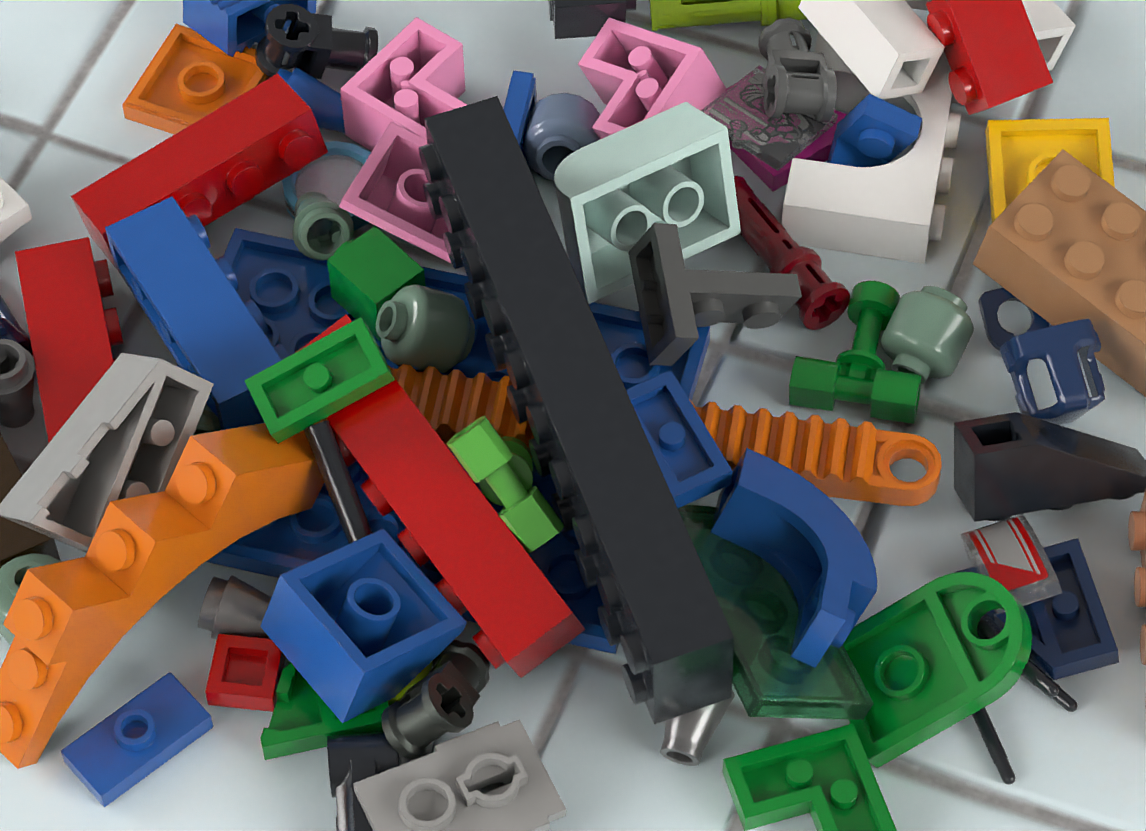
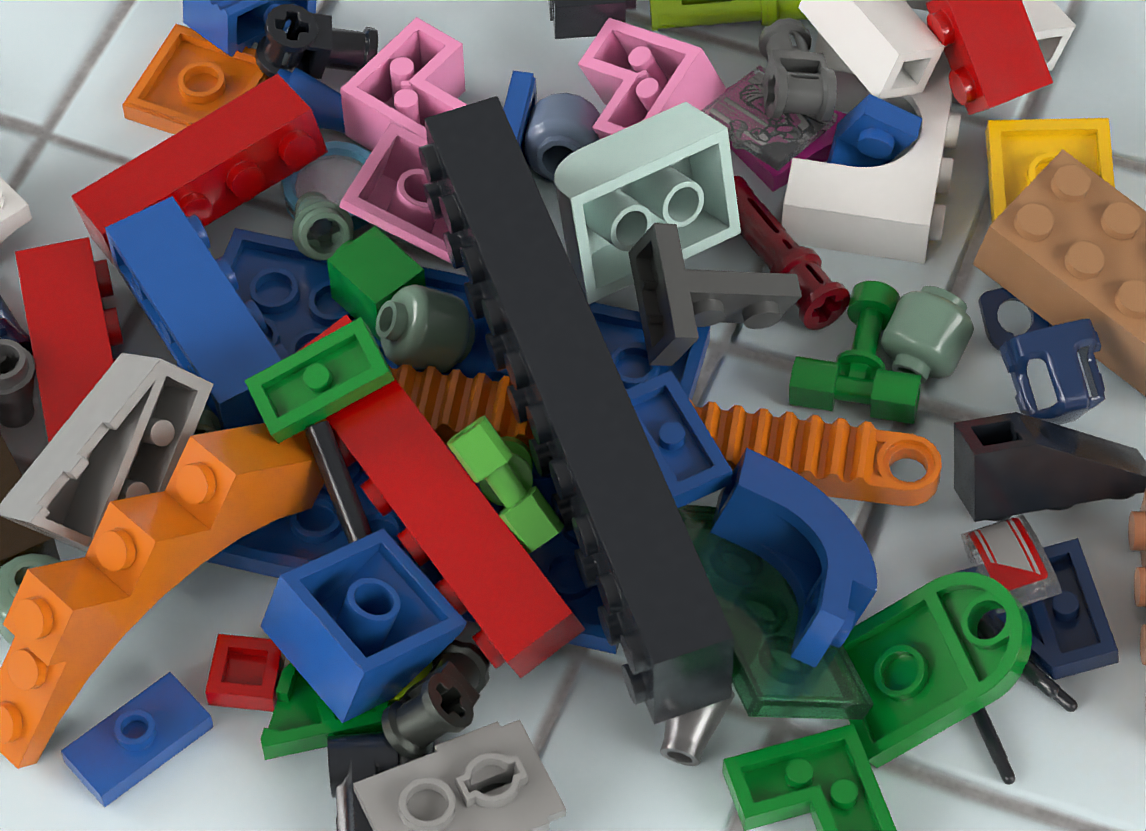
flat silver cone [198,575,271,639] -> none

